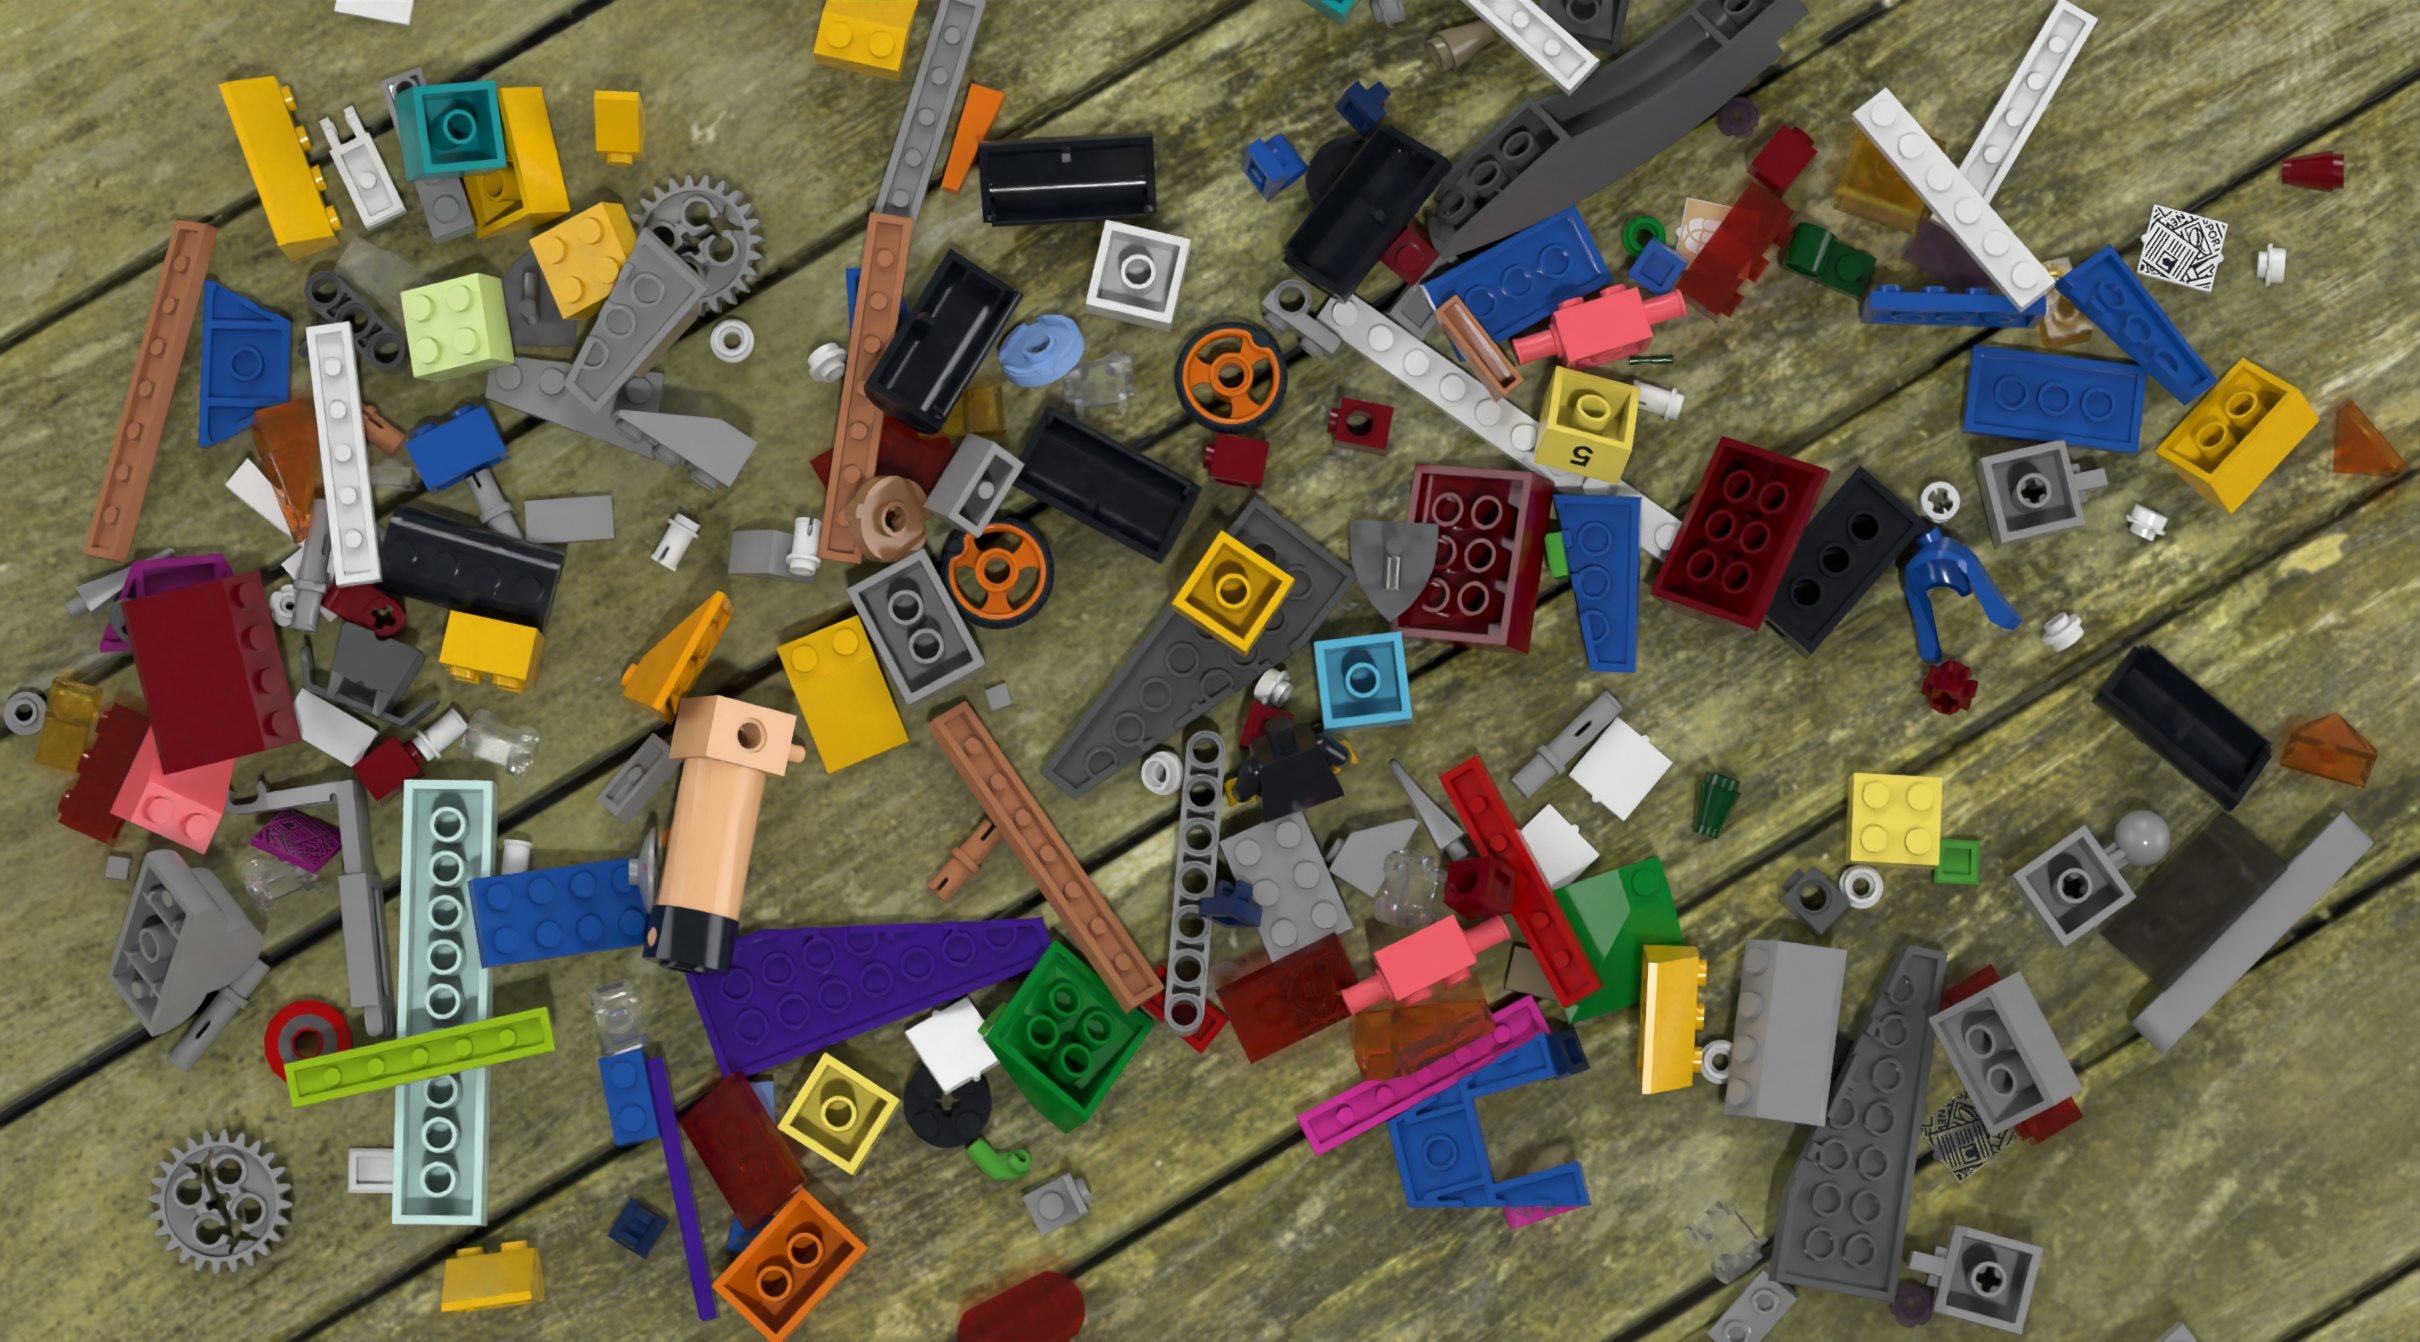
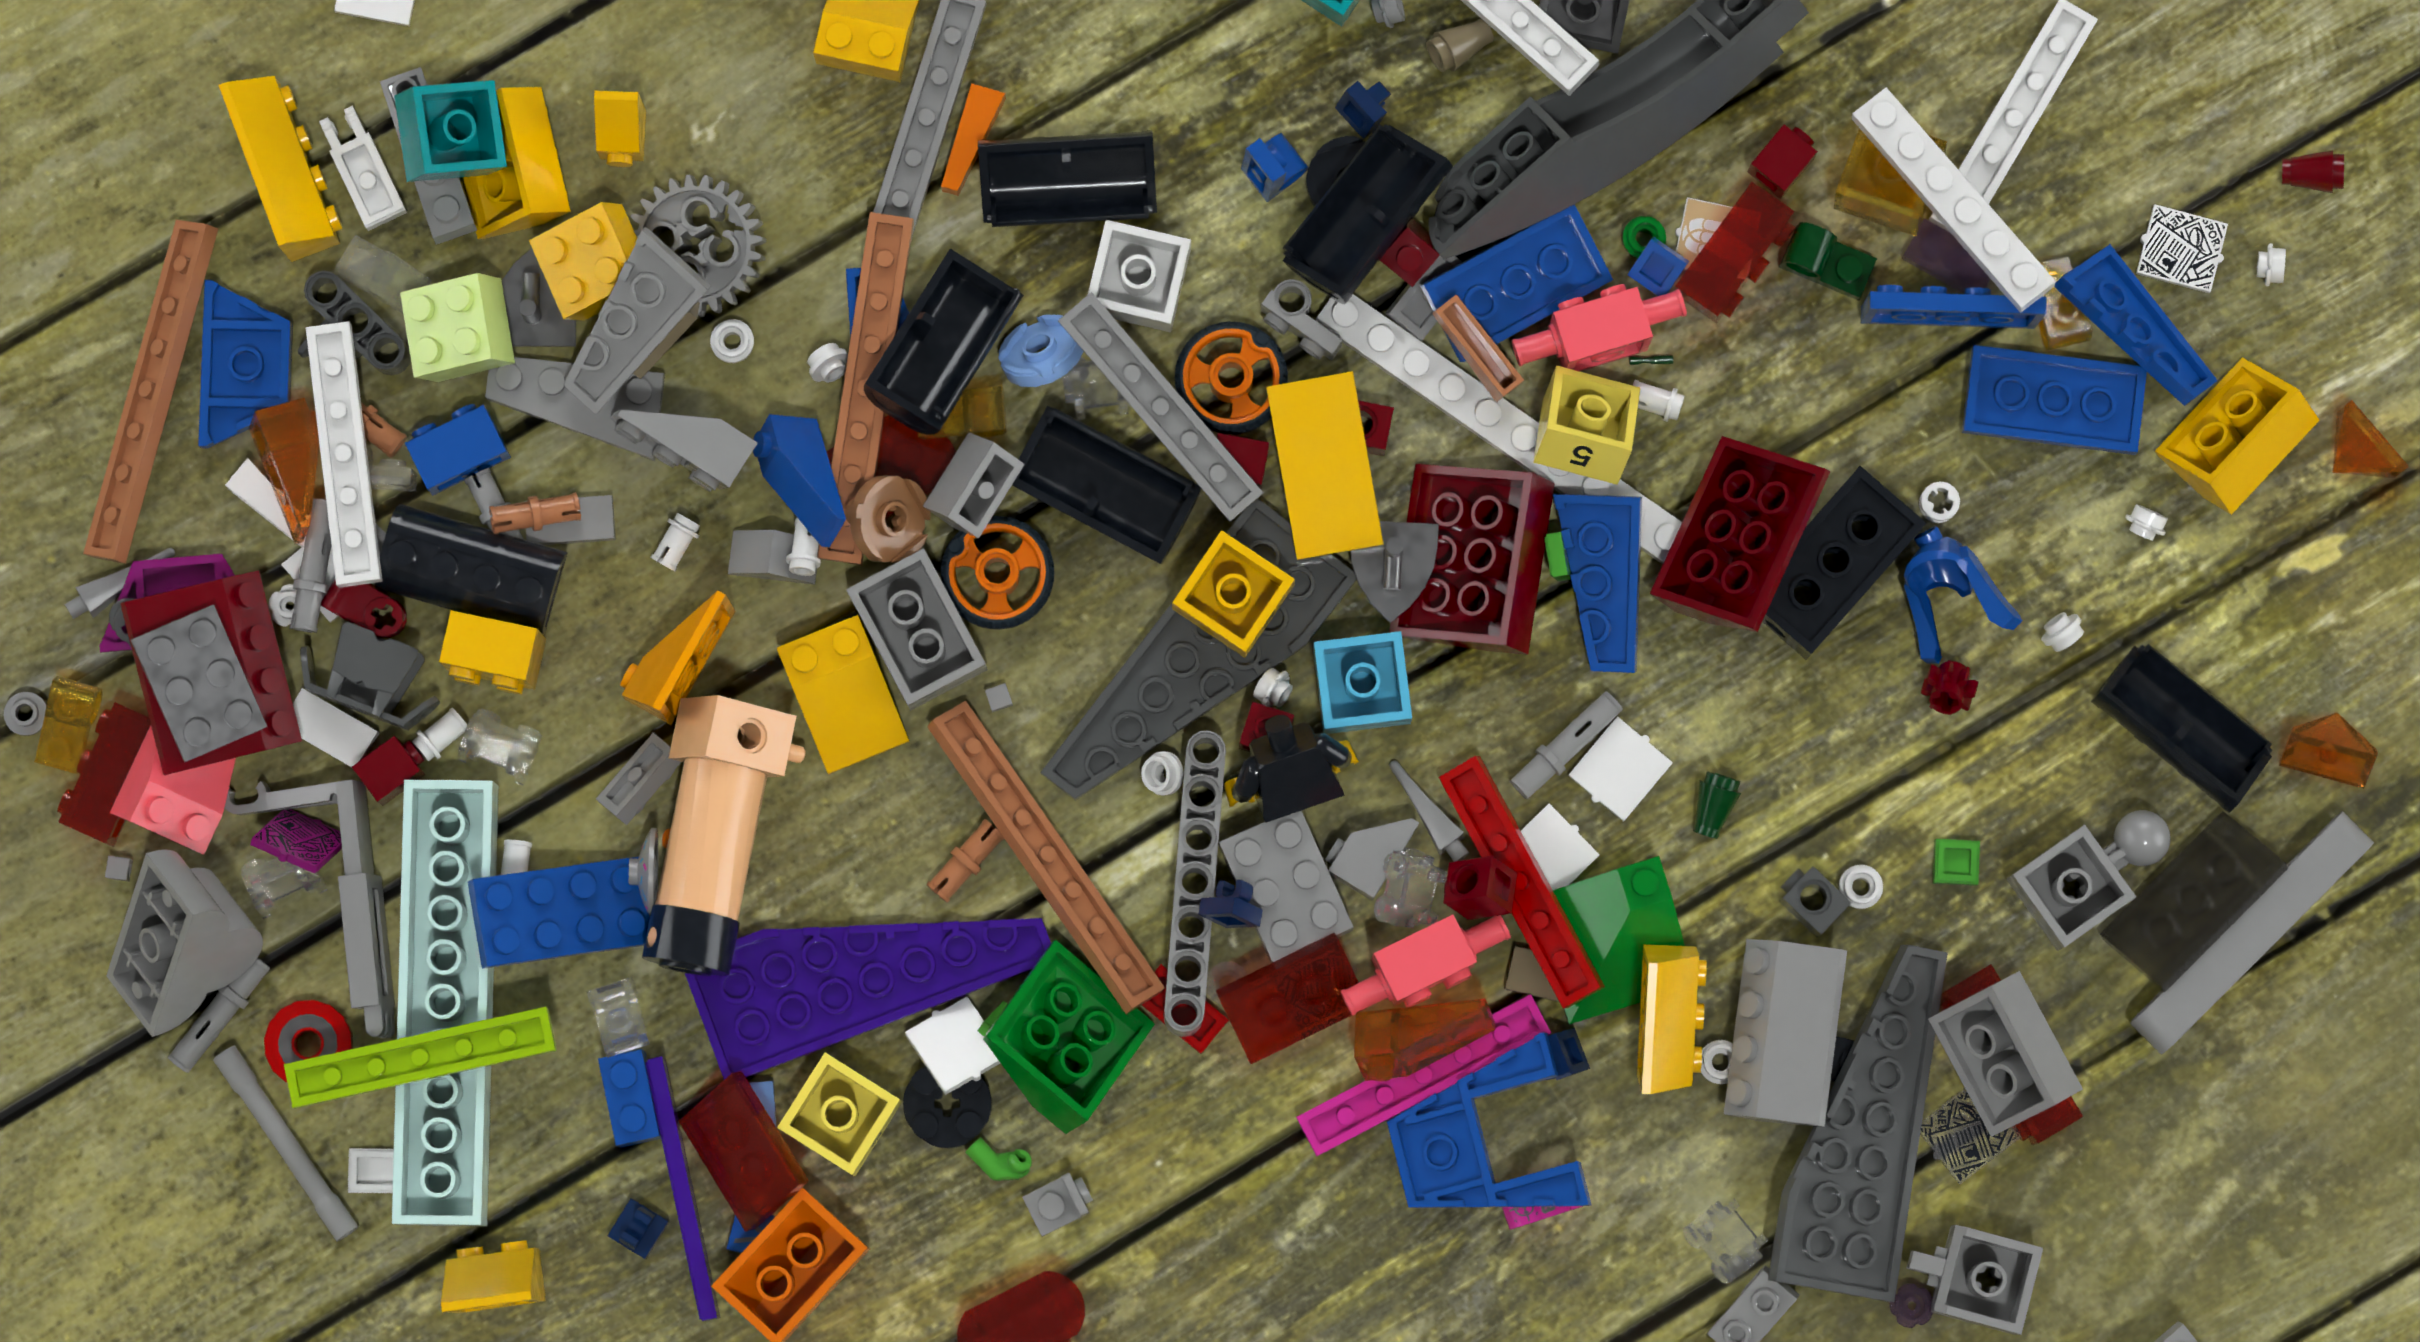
light grey gear [148,1130,295,1274] -> none
plate [1717,96,1759,139] -> none
light yellow brick [1845,773,1943,870] -> none
light grey hinge [1974,440,2108,550] -> none
none -> flat silver plate [130,605,267,763]
none -> light grey piece [213,1045,359,1242]
none -> nougat pin [489,492,581,535]
none -> blue slope [753,414,846,547]
none -> light grey plate [1058,292,1263,522]
none -> yellow tile [1266,371,1384,560]

